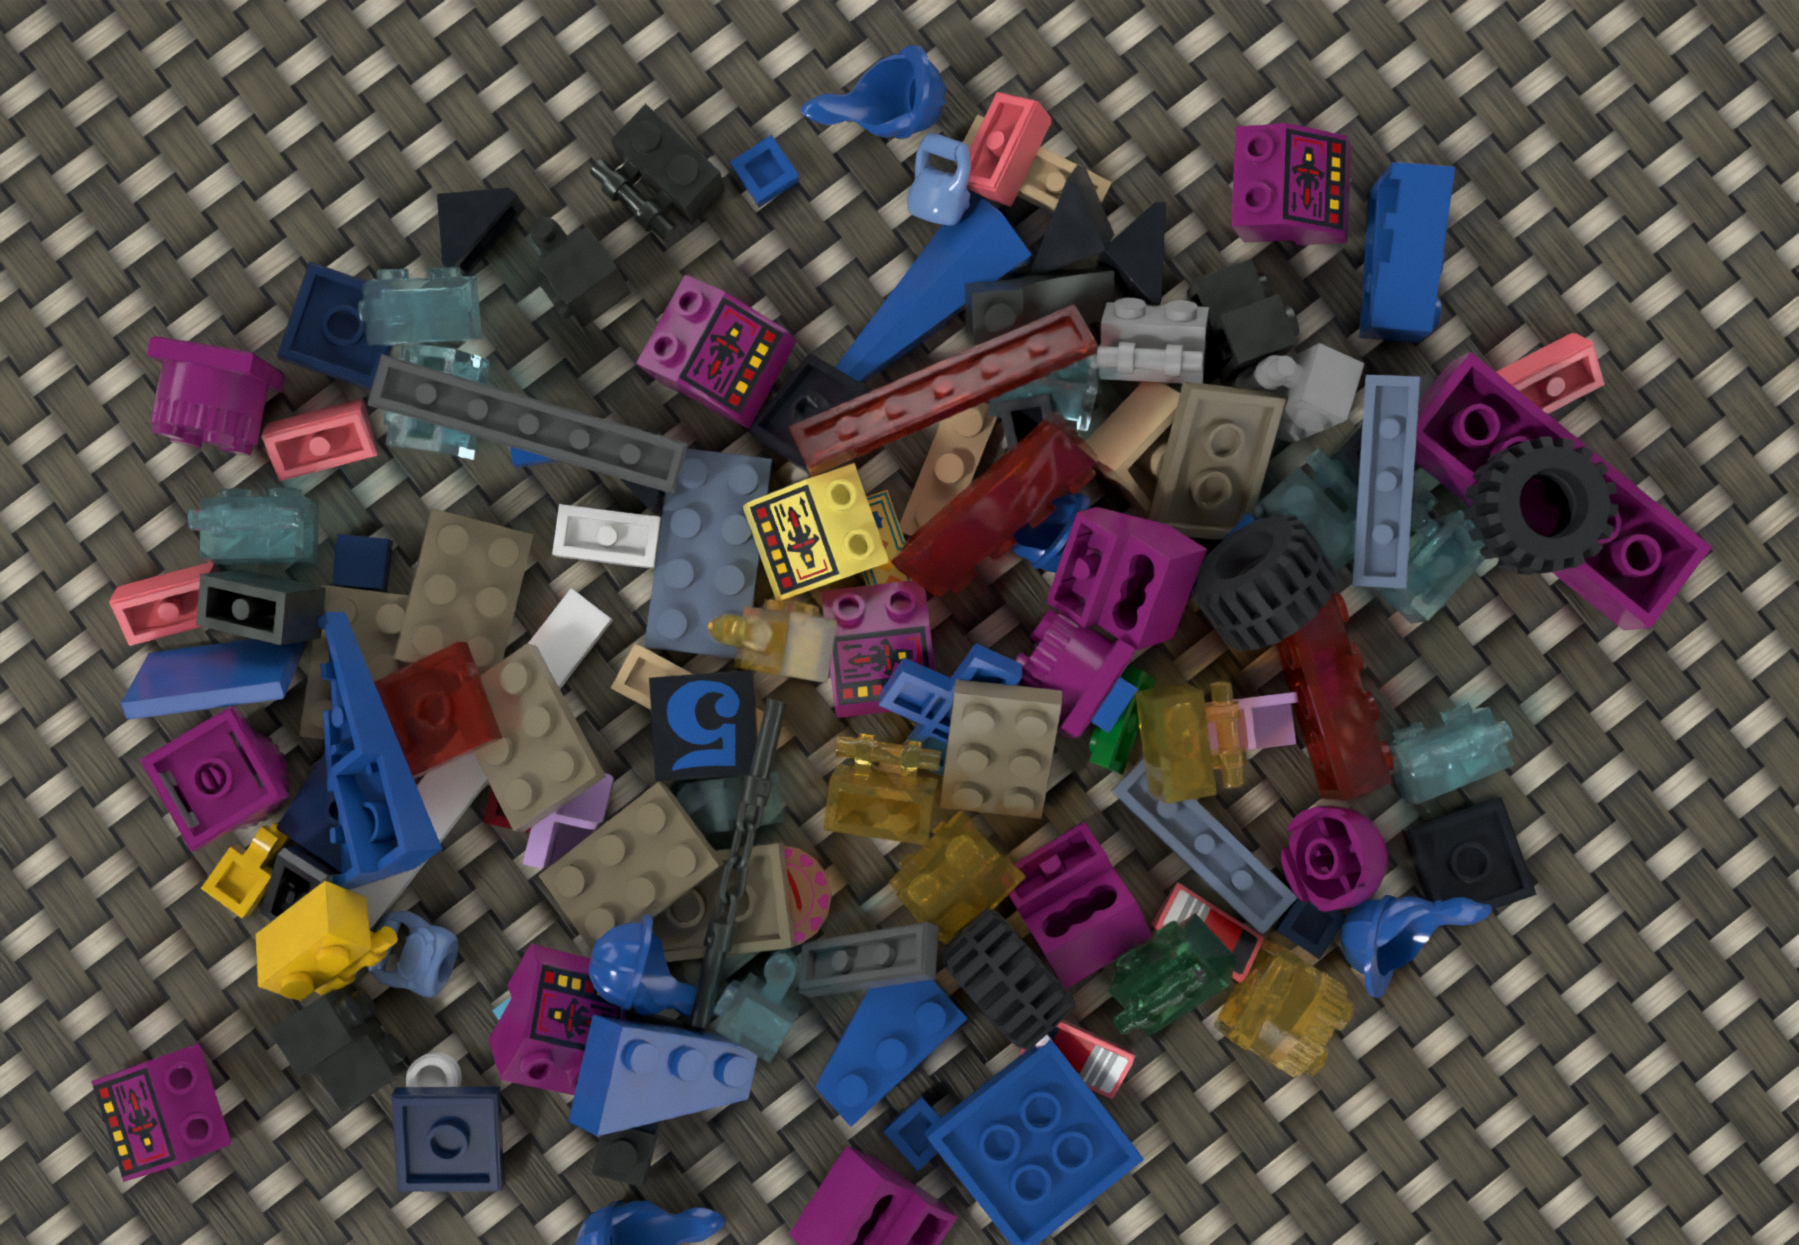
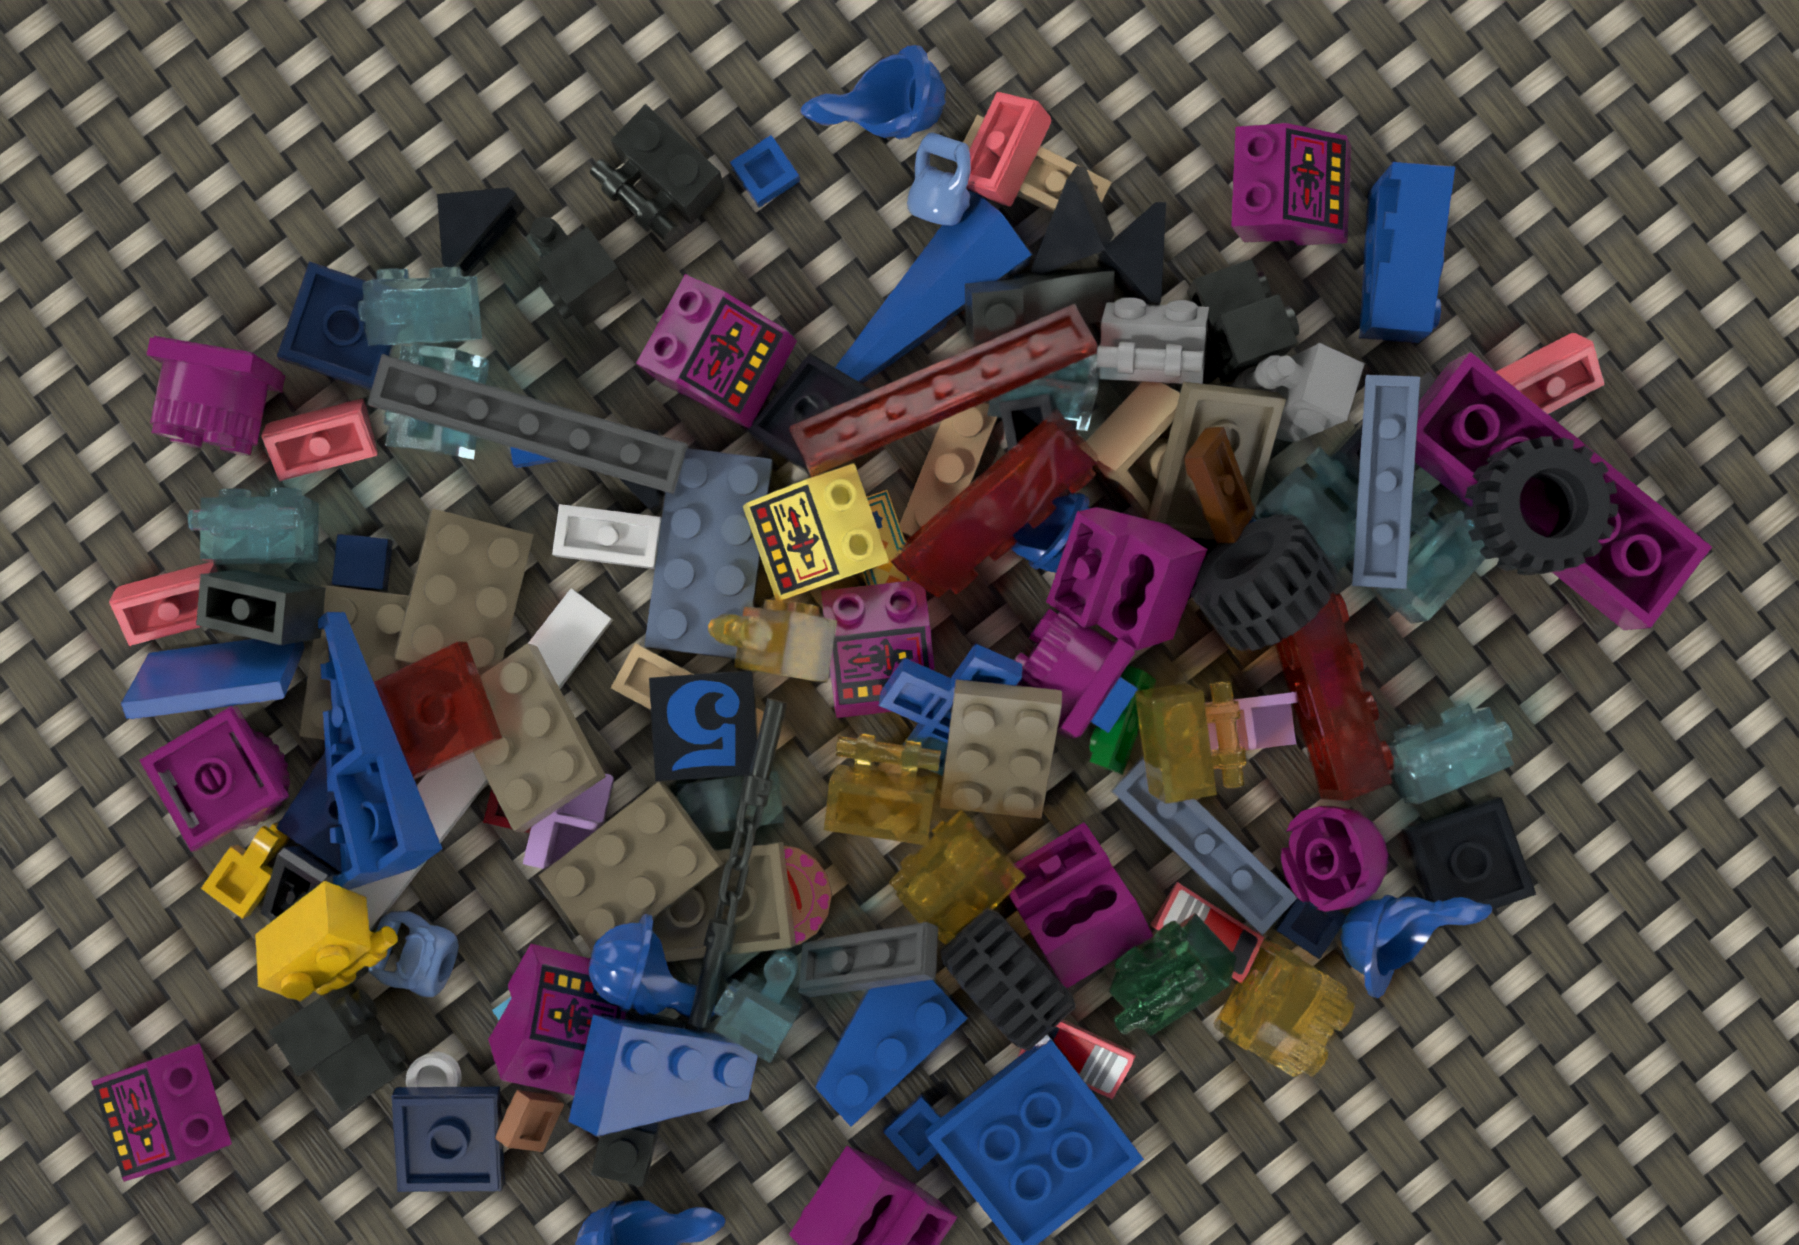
none -> nougat plate [495,1090,564,1152]
none -> reddish brown plate [1184,427,1256,543]

